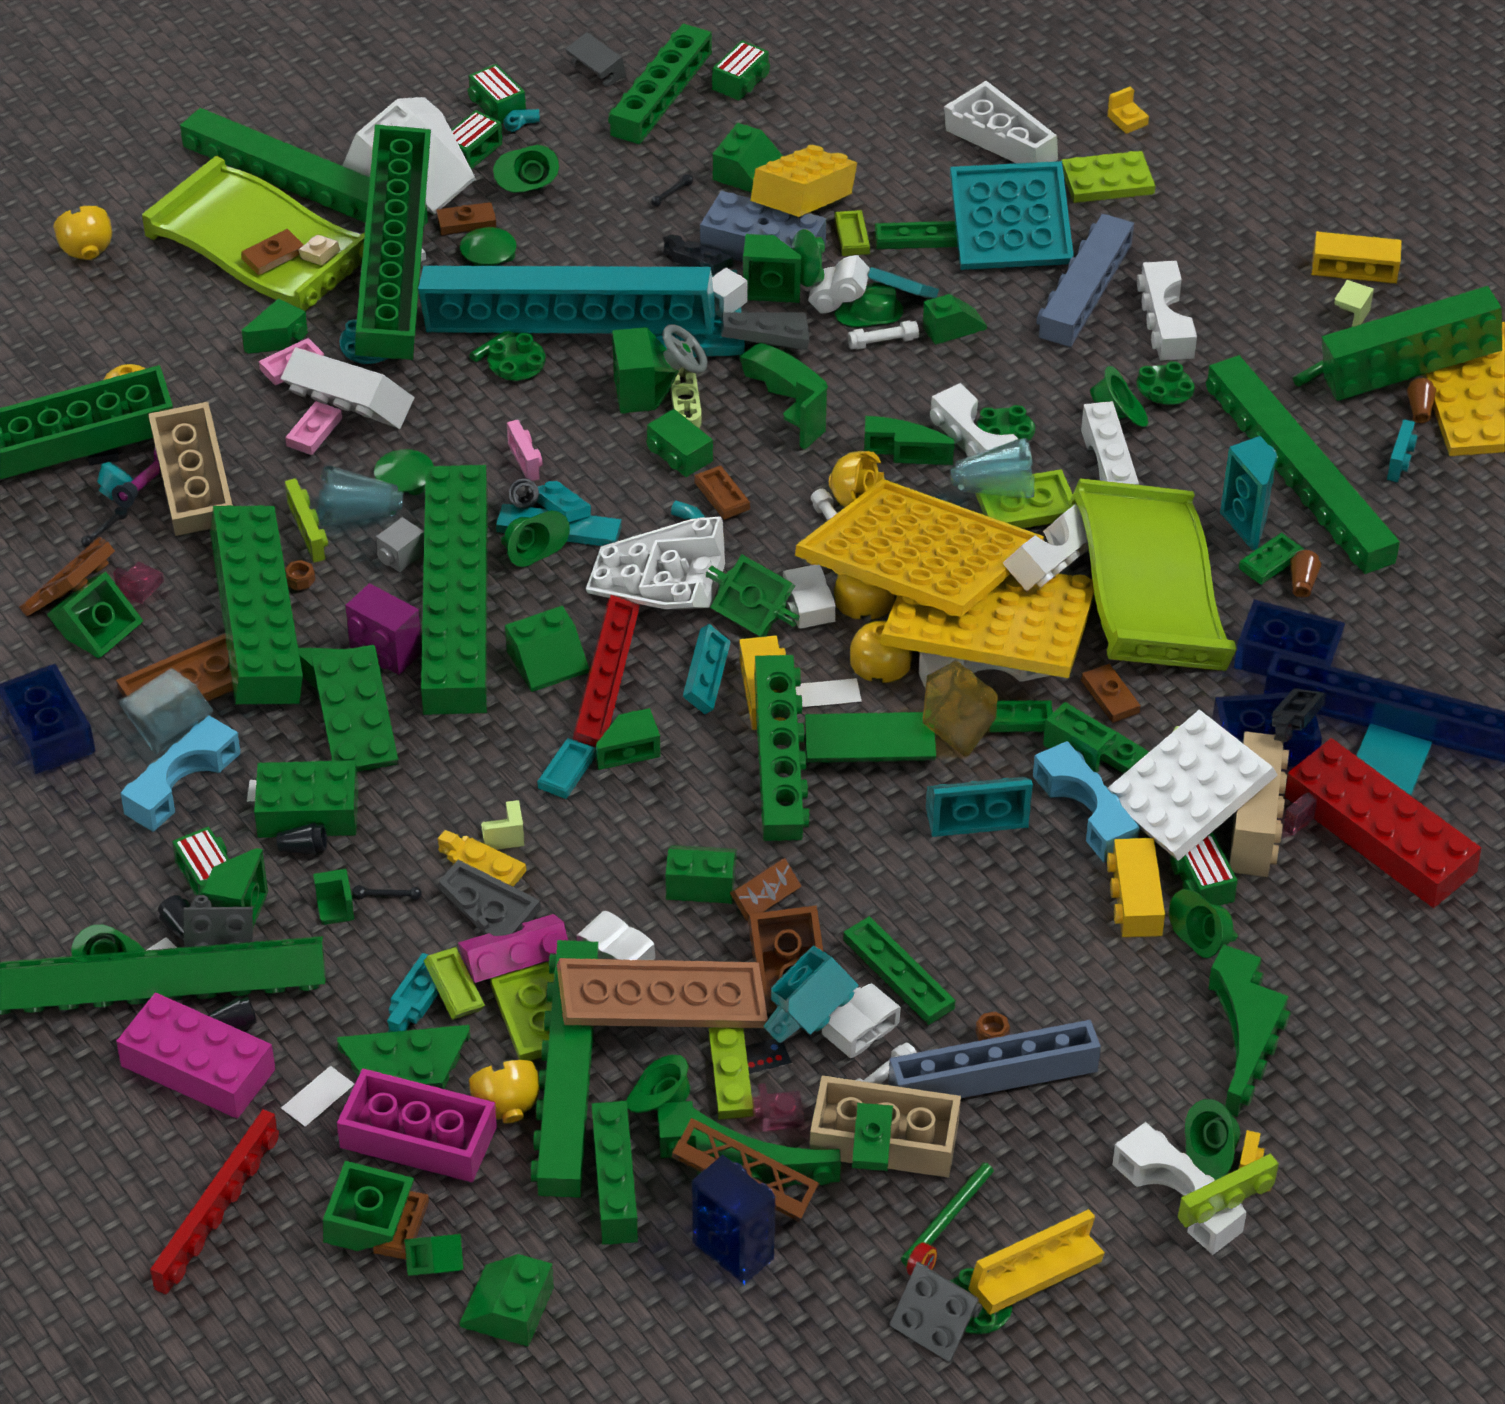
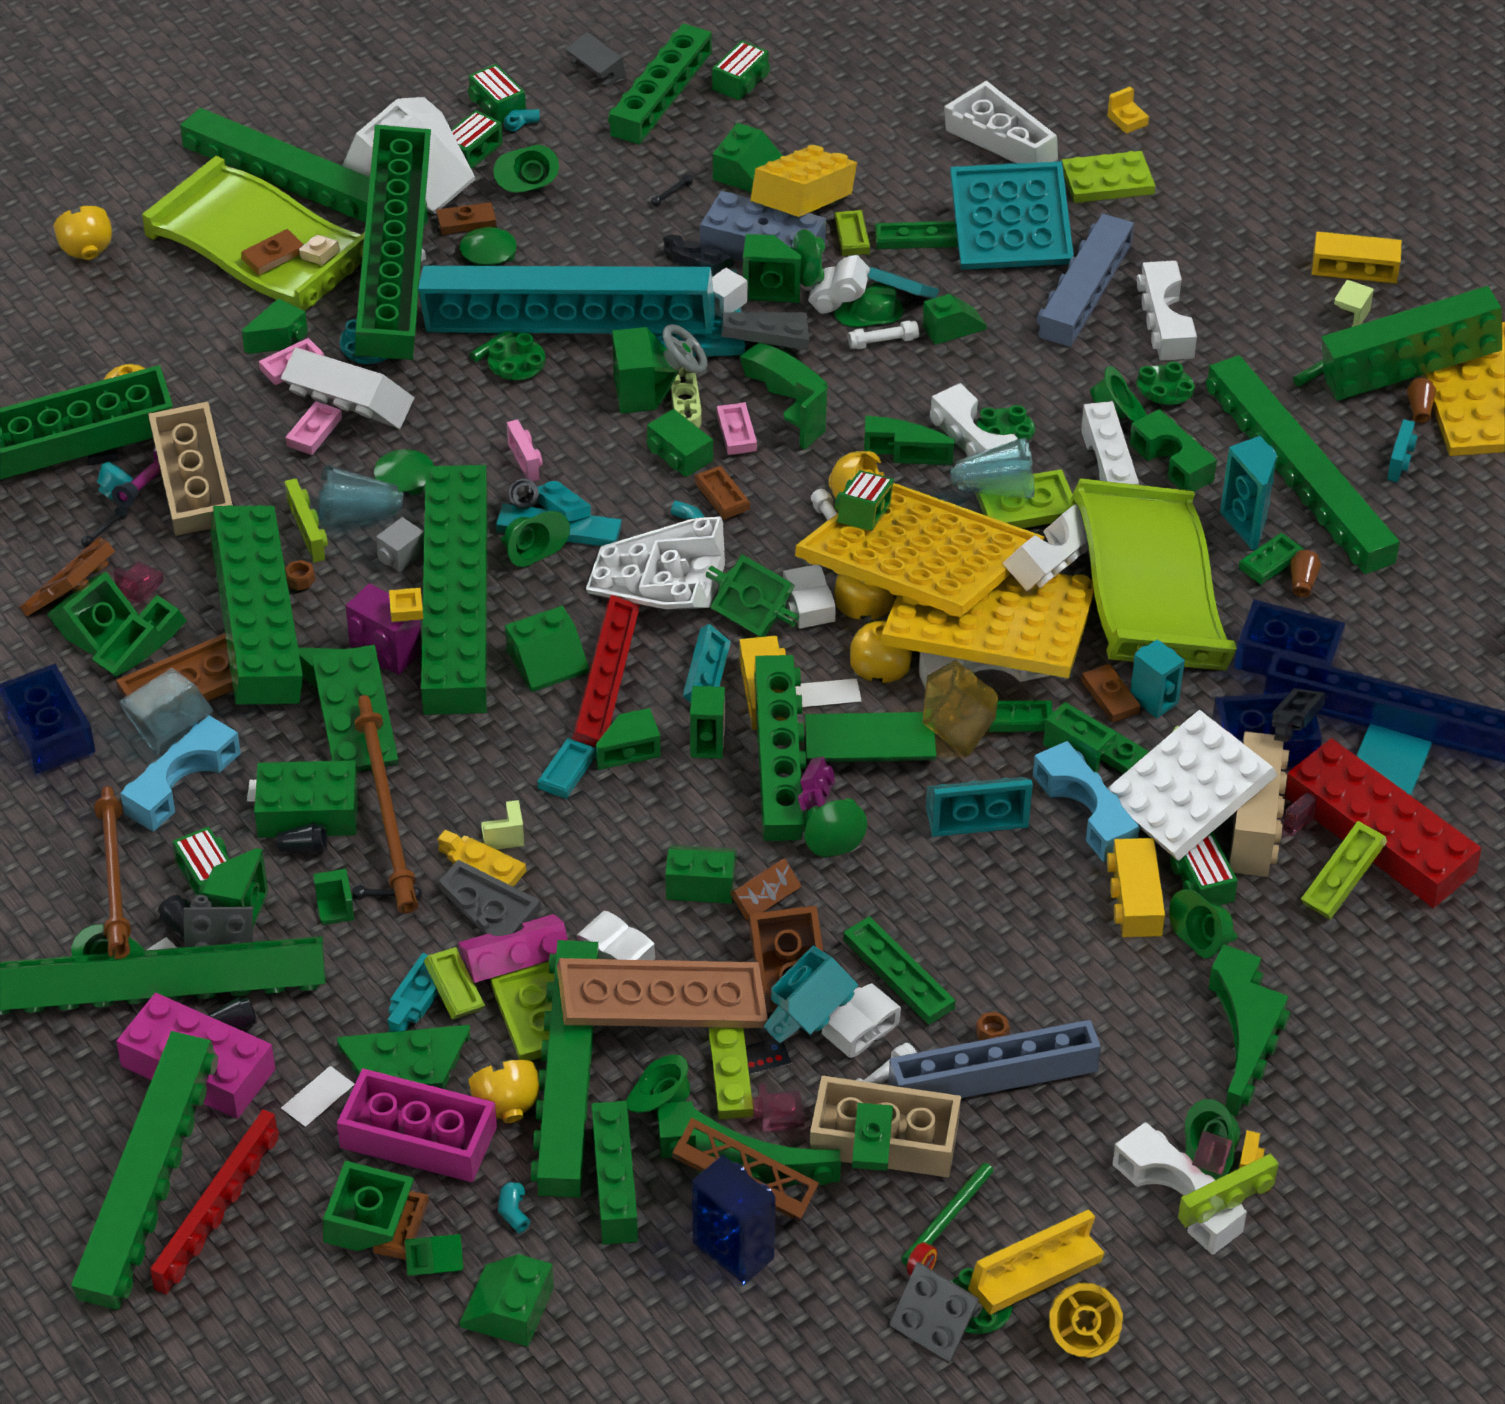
none -> green brick [71,1031,218,1310]
none -> green slope [92,595,187,677]
none -> dark orange bar [94,786,131,959]
none -> dark orange bar [354,695,419,914]
none -> yellow plate [389,588,423,622]
none -> teal arm [498,1182,531,1233]
none -> green brick [690,686,725,759]
none -> bright pink plate [717,402,757,455]
none -> magenta plate [797,756,835,810]
none -> green dish [804,798,867,858]
none -> green brick [835,470,894,531]
none -> yellow cylinder [1049,1283,1123,1358]
none -> green arch [1129,409,1217,492]
none -> teal brick [1130,639,1185,719]
none -> clear pink tile [1192,1131,1232,1174]
none -> lime plate [1301,821,1387,920]

